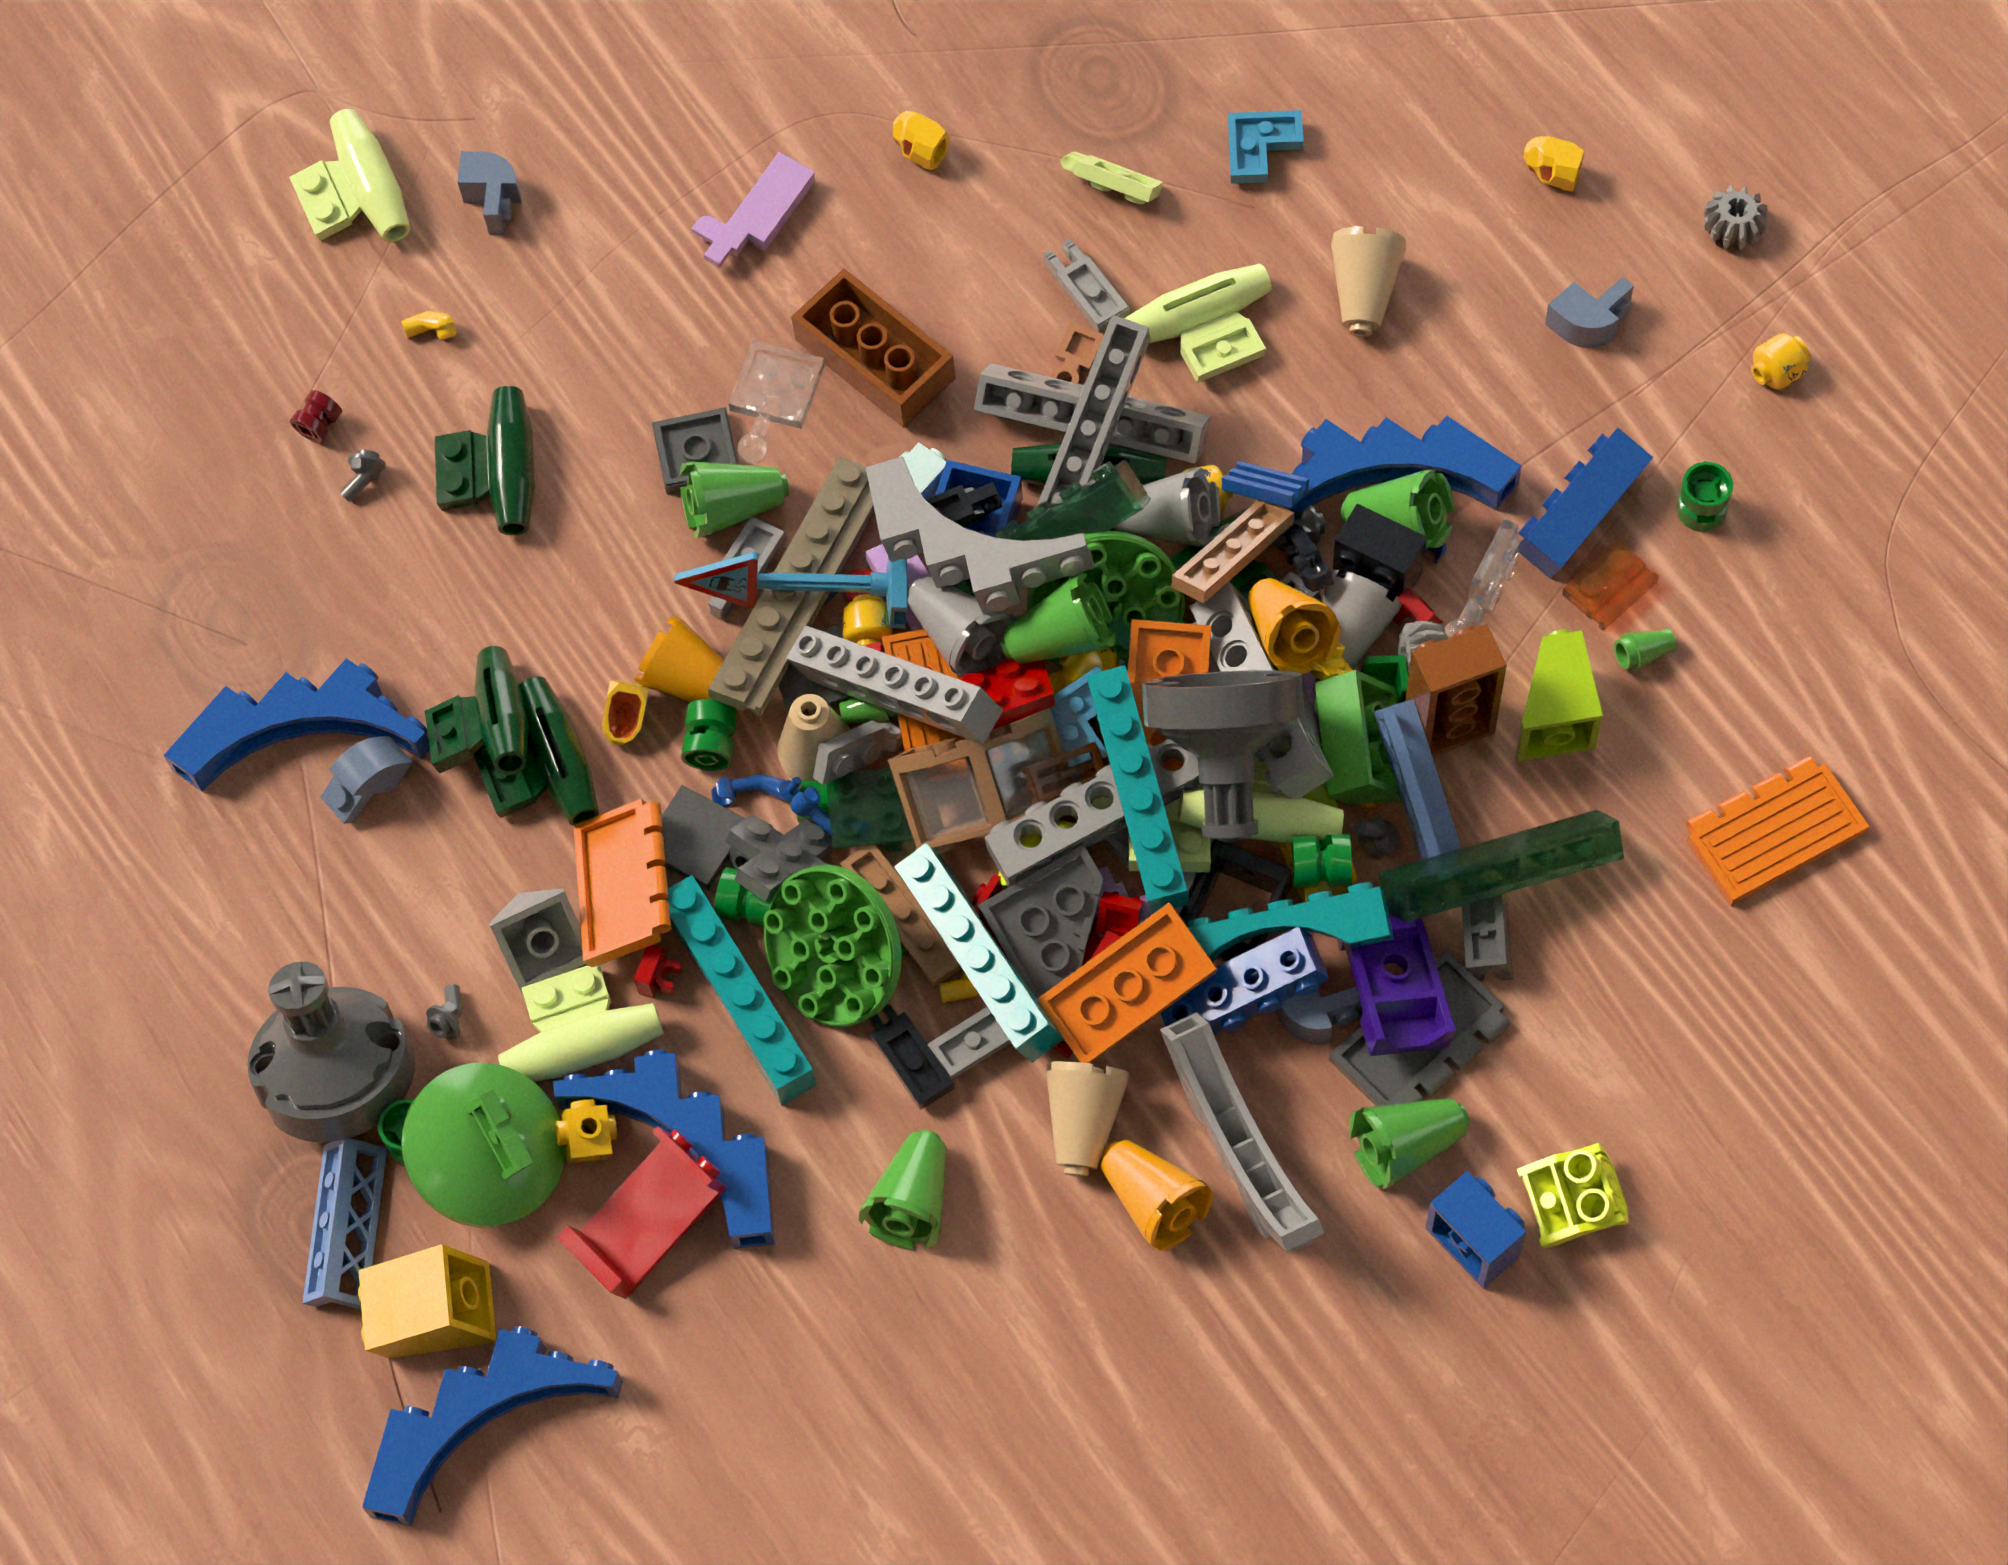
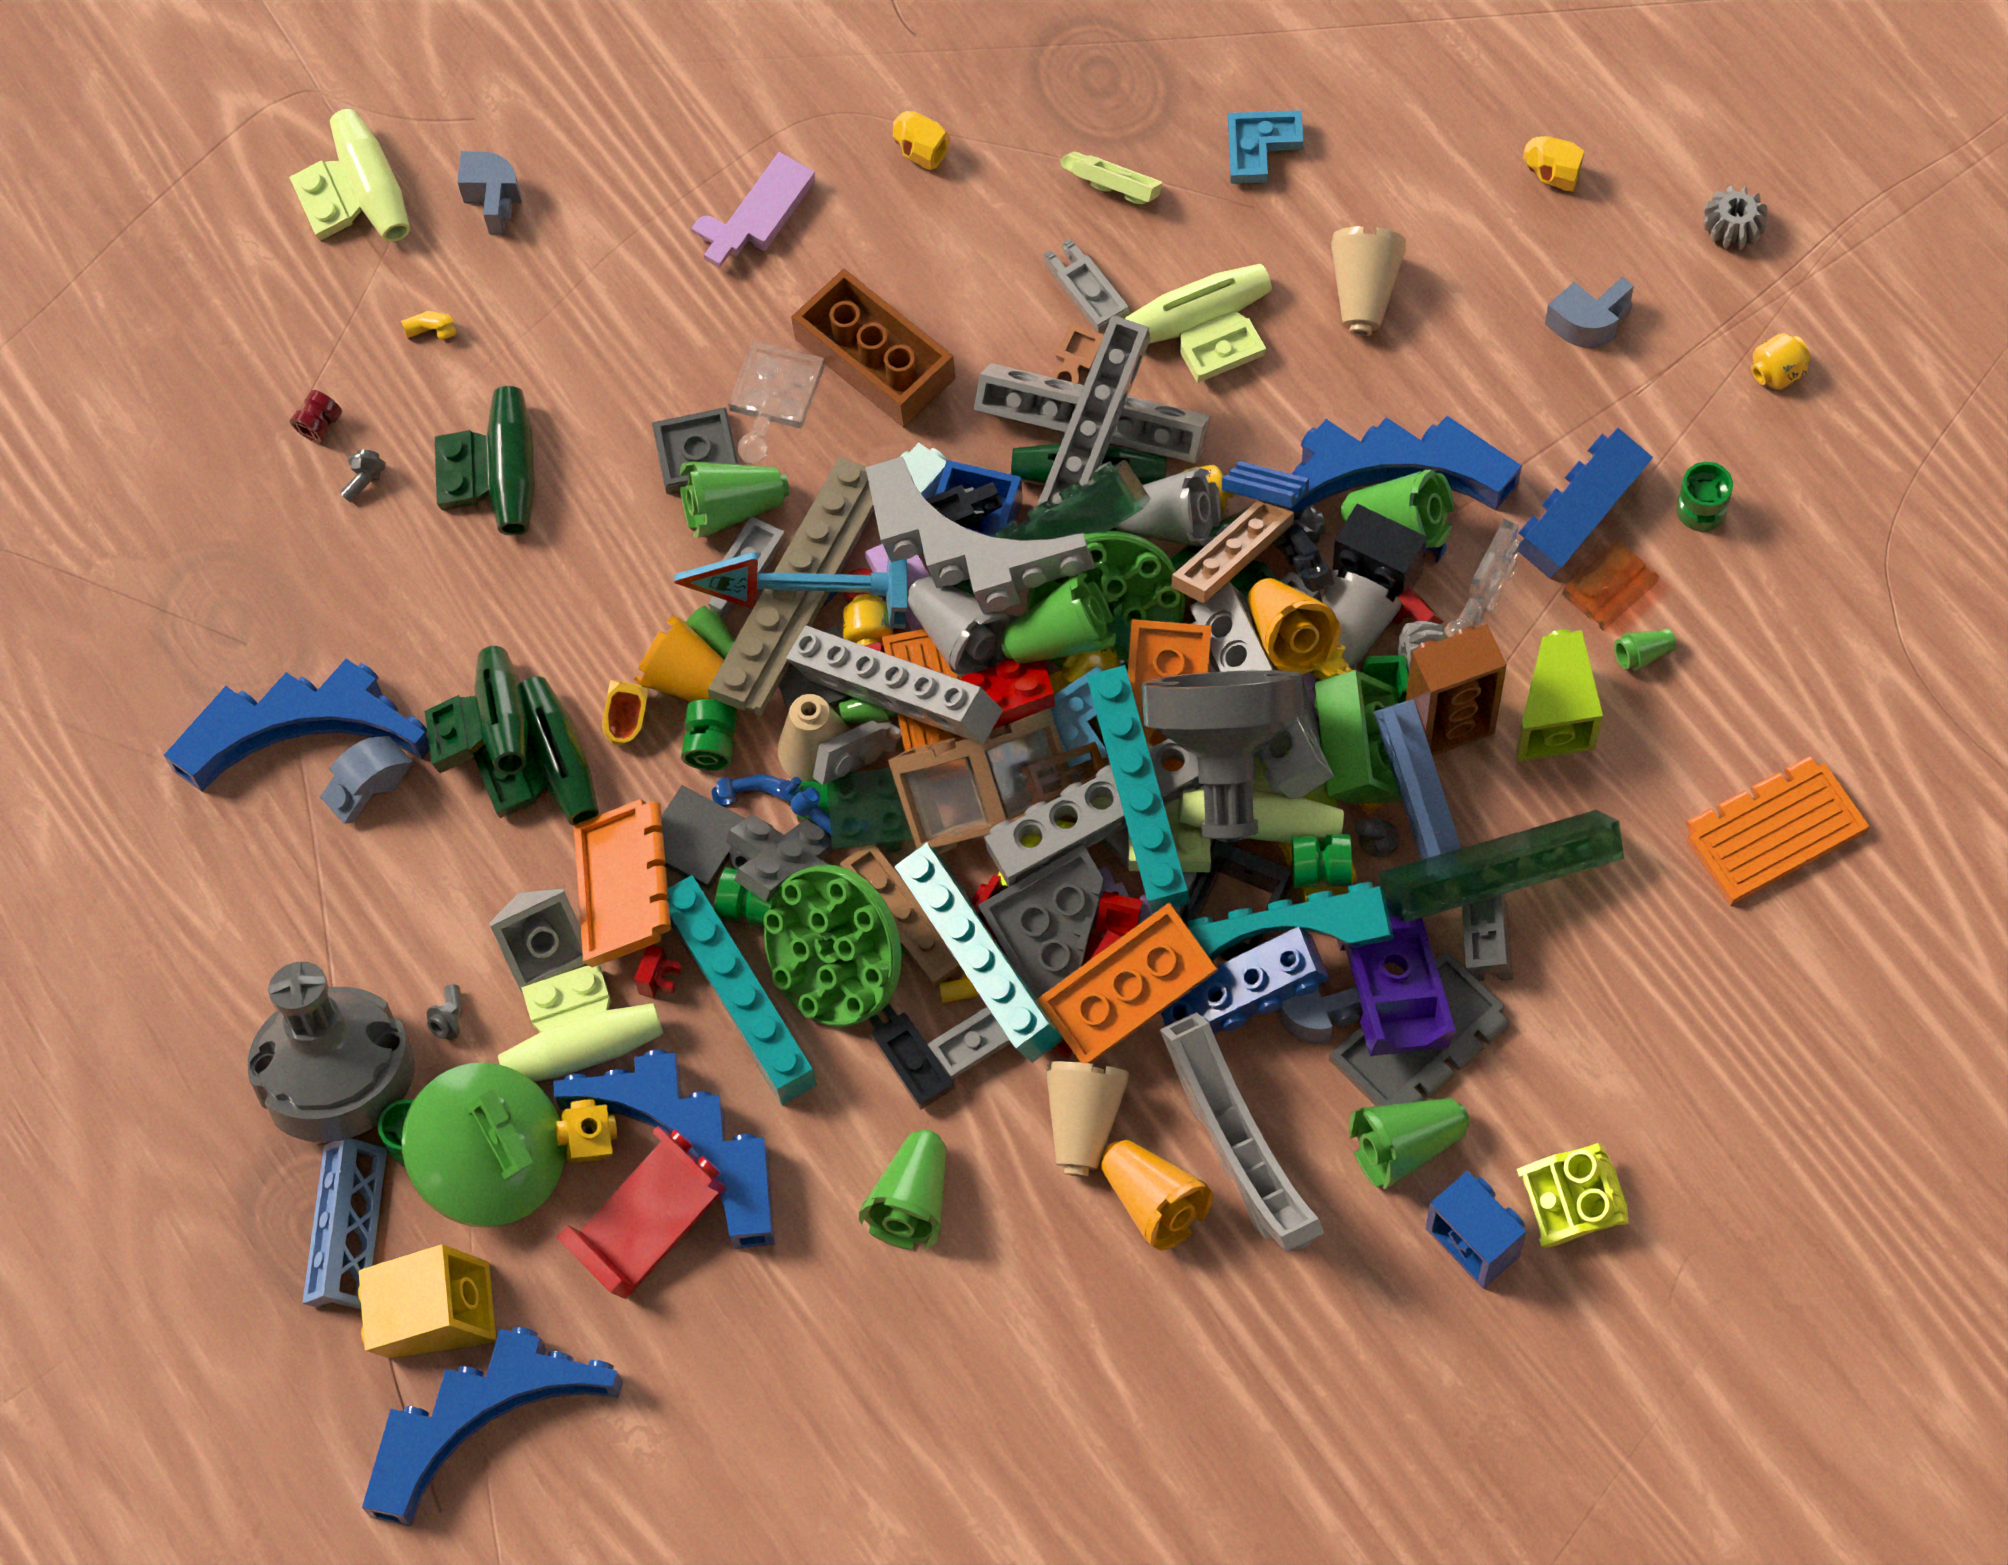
none -> bright green cone [686,605,735,660]

